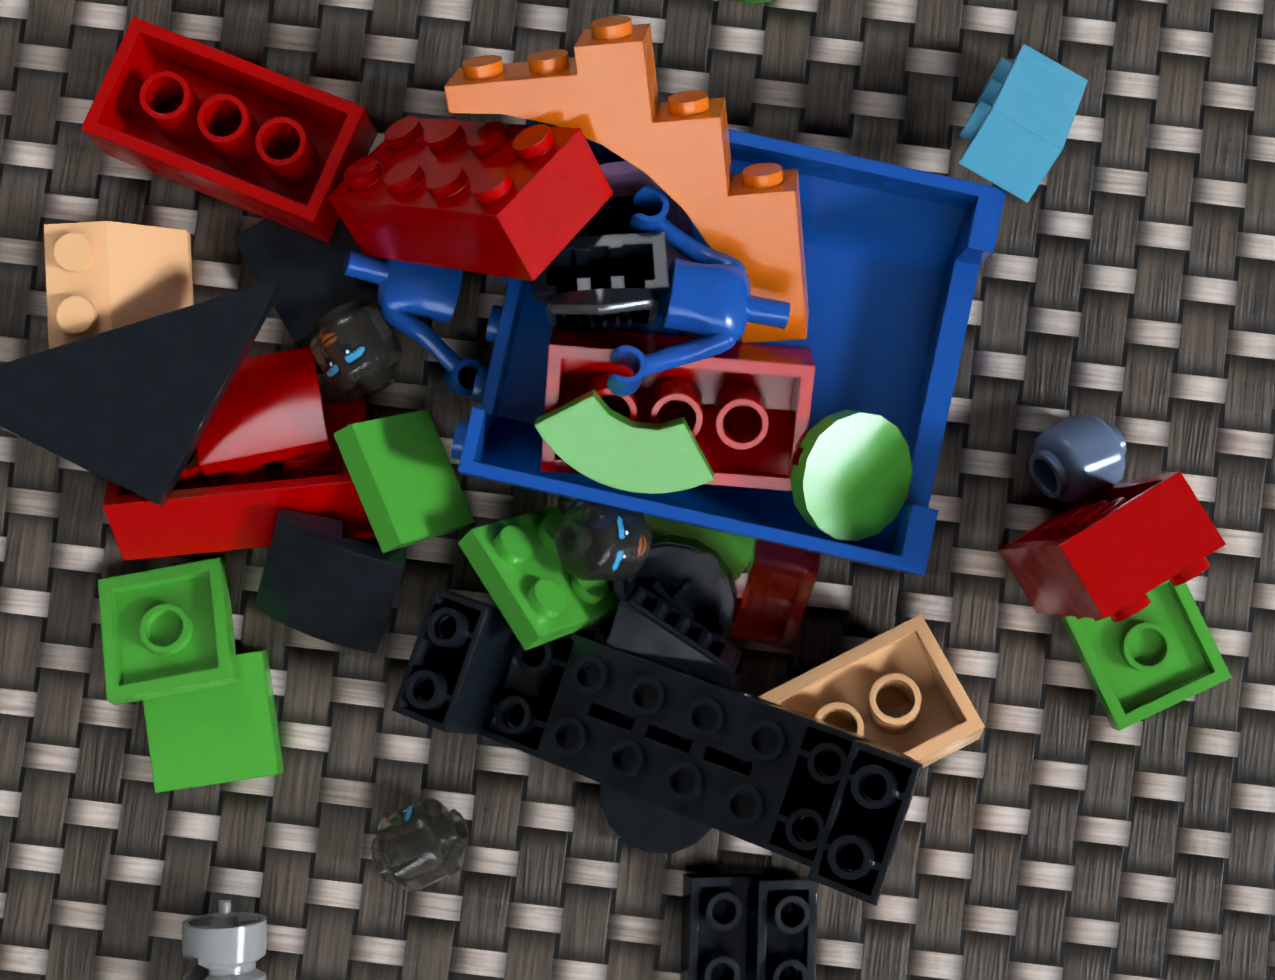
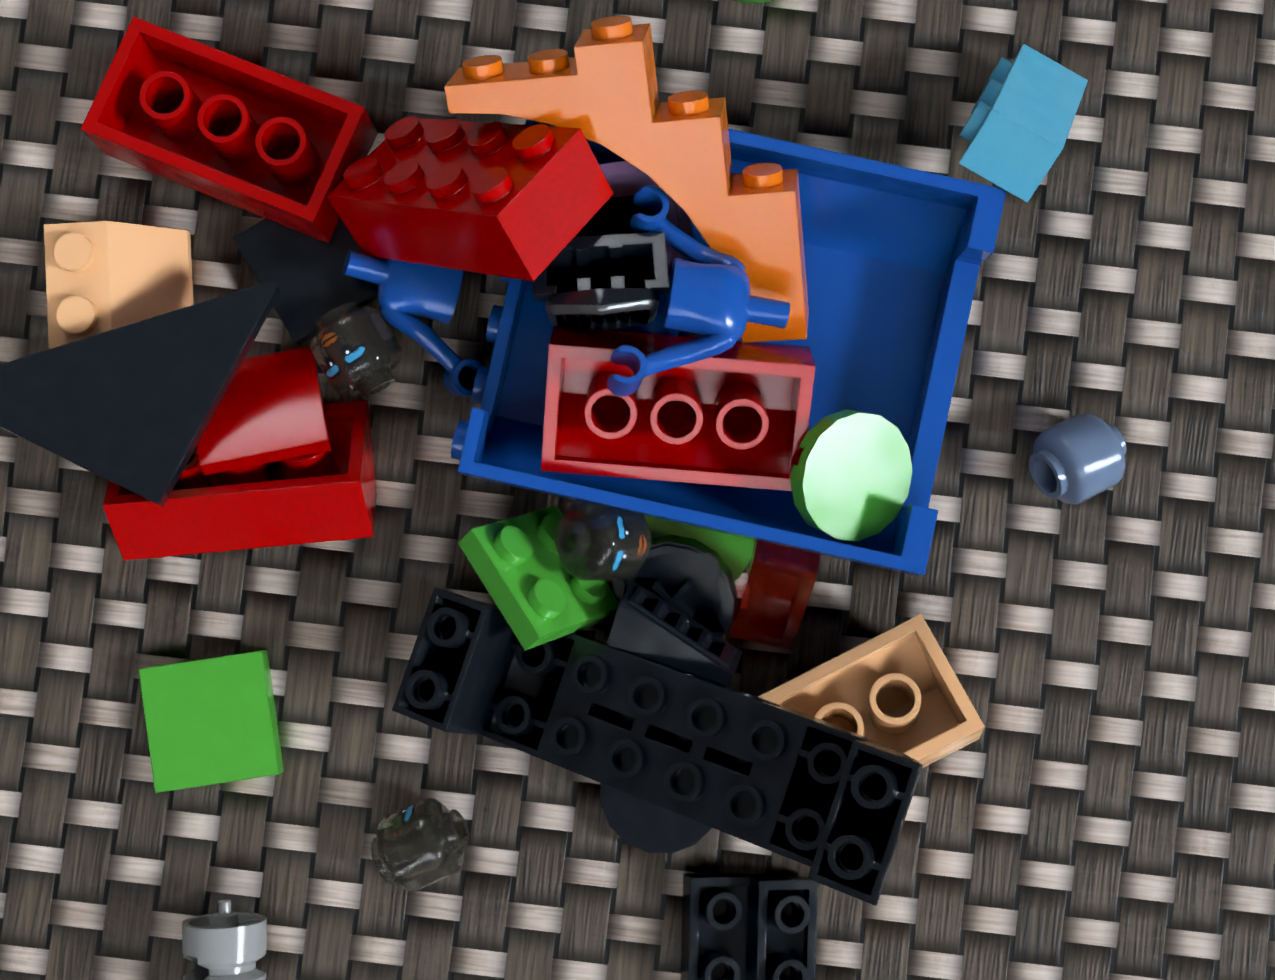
bright green tile [98,557,239,705] -> none
black slope [255,508,406,654] -> none
bright green tile [333,409,475,553] -> none
tile [534,390,714,494] -> none
red brick [998,471,1226,623] -> none
bright green tile [1059,580,1232,731] -> none

